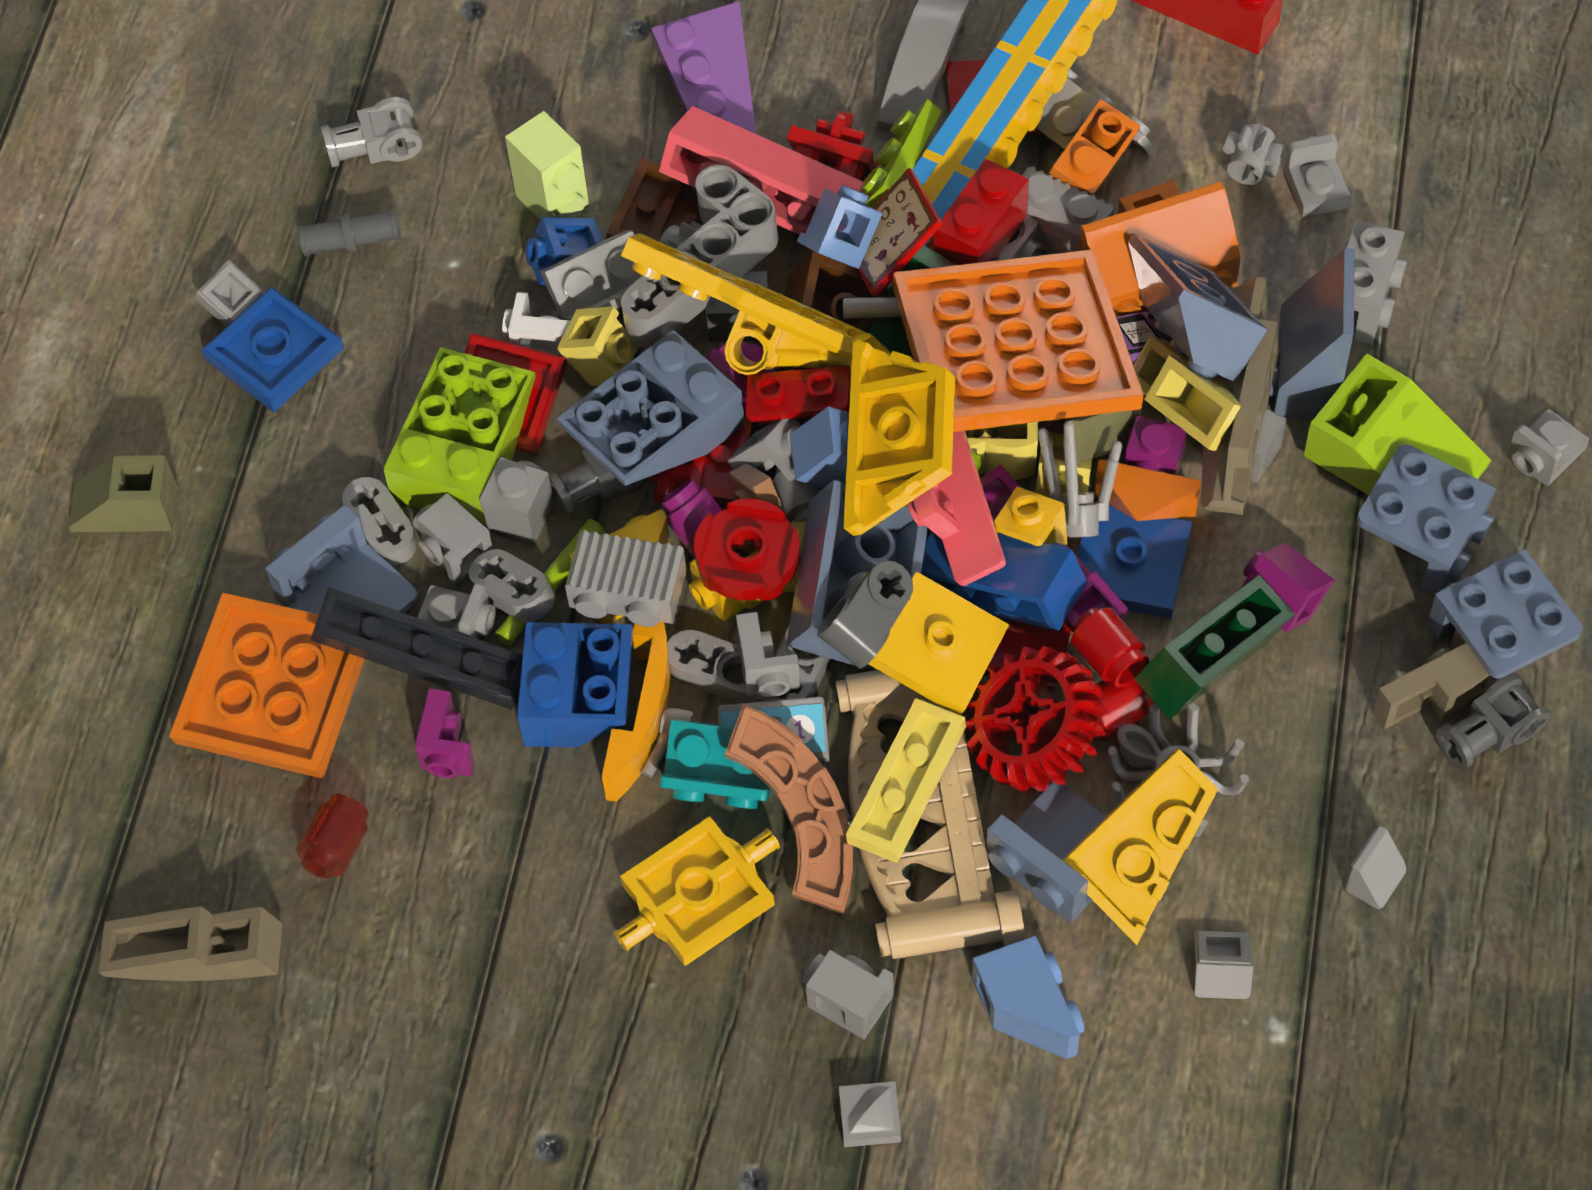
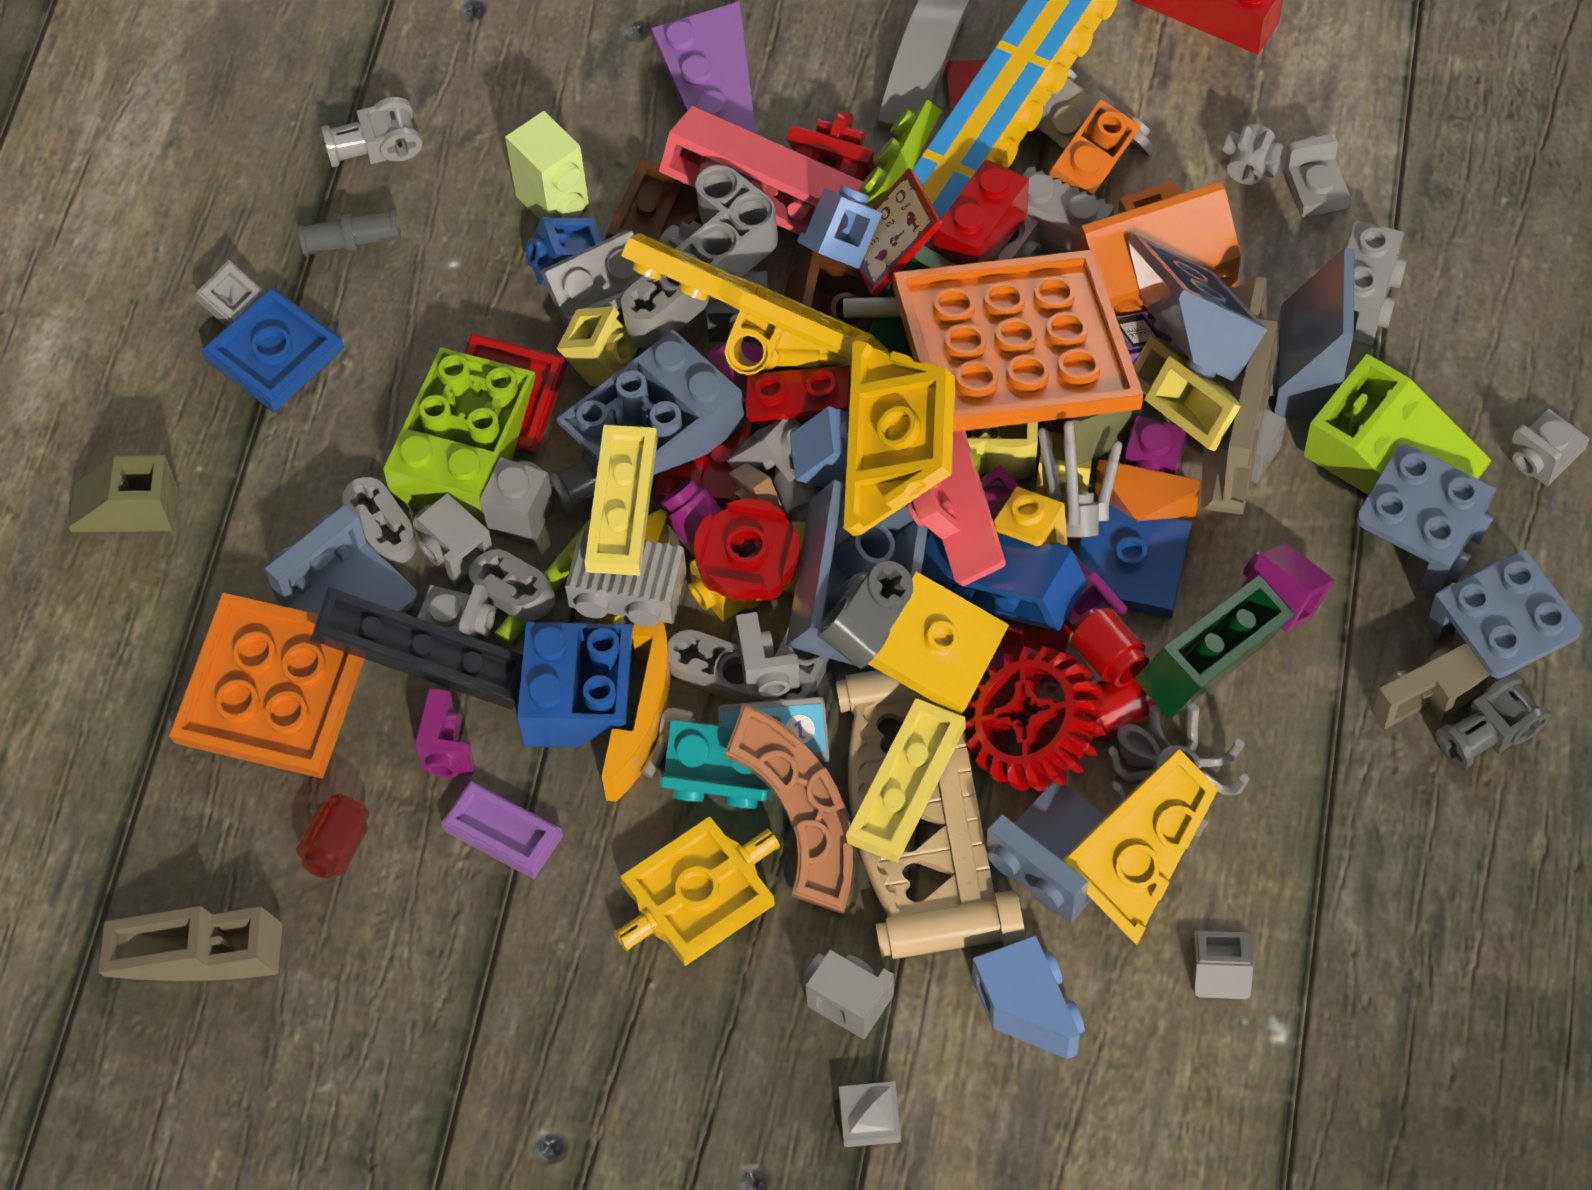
white bracket [502,292,571,365] -> none
light grey slope [1345,826,1406,909] -> none
none -> medium lavender tile [441,780,563,879]
none -> light yellow plate [585,425,658,576]

